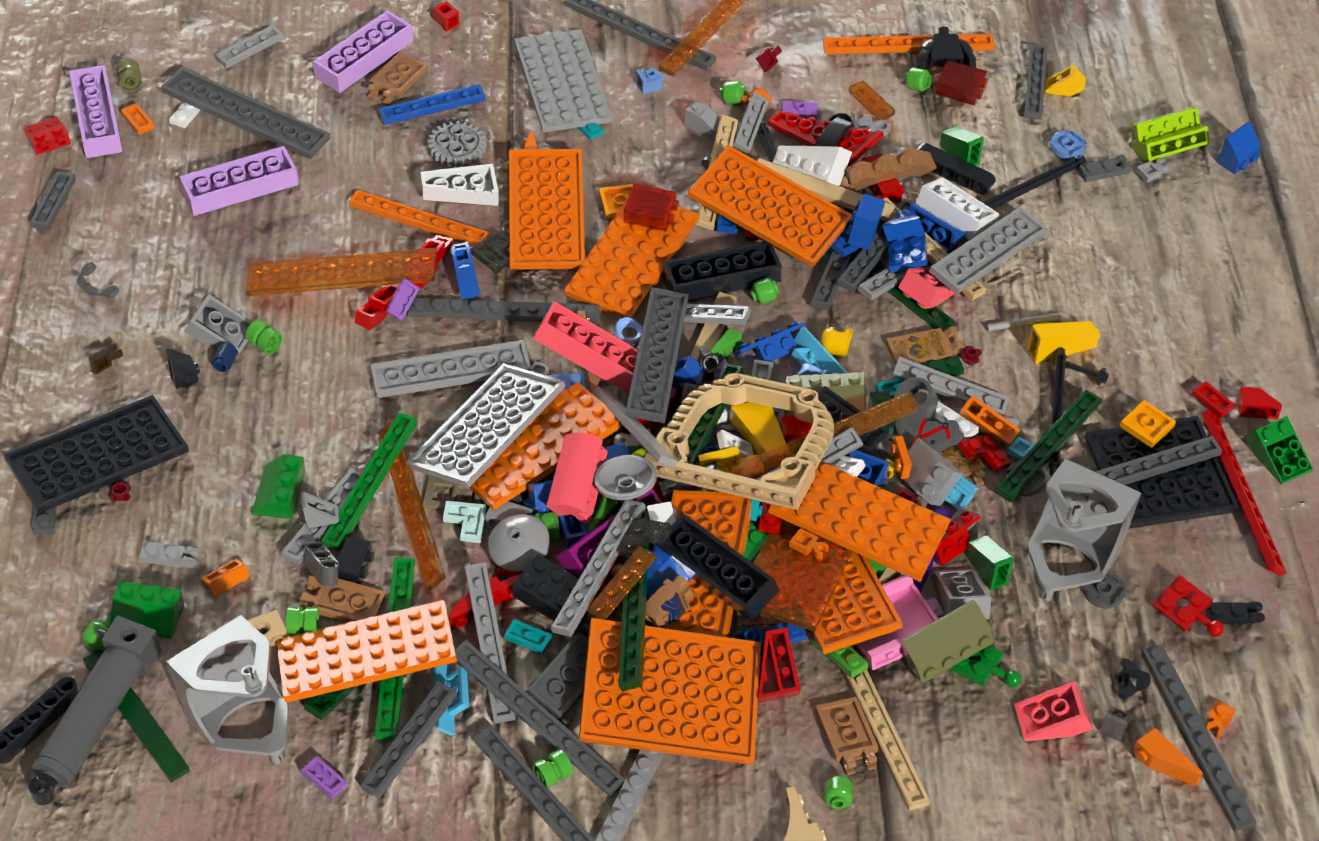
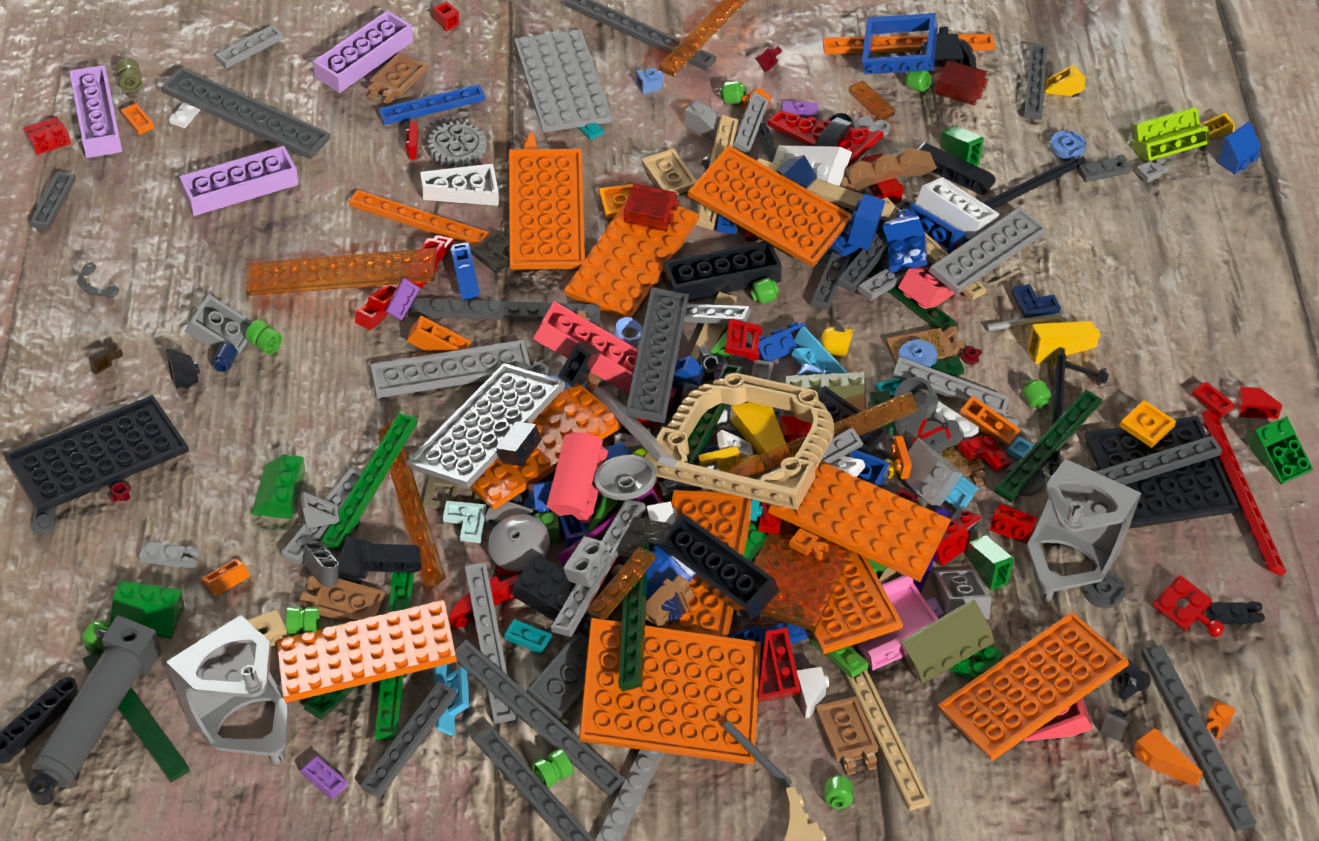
none -> black beam [360,543,422,573]
none -> red plate [405,122,418,160]
none -> orange slope [407,316,472,353]
none -> black brick [496,422,542,466]
none -> black brick [558,341,602,387]
none -> light grey brick [563,536,611,588]
none -> tan plate [641,148,697,197]
none -> dark grey bar [722,721,792,788]
none -> red plate [725,319,762,361]
none -> dark blue slope [777,155,817,189]
none -> white slope [797,667,829,718]
none -> blue window [862,13,938,75]
none -> medium blue plate [899,340,937,368]
none -> orange plate [938,611,1129,761]
none -> red bracket [990,504,1039,544]
none -> dark blue plate [1012,284,1061,318]
none -> bright green head [1022,379,1052,409]
none -> yellow slope [1200,112,1235,139]

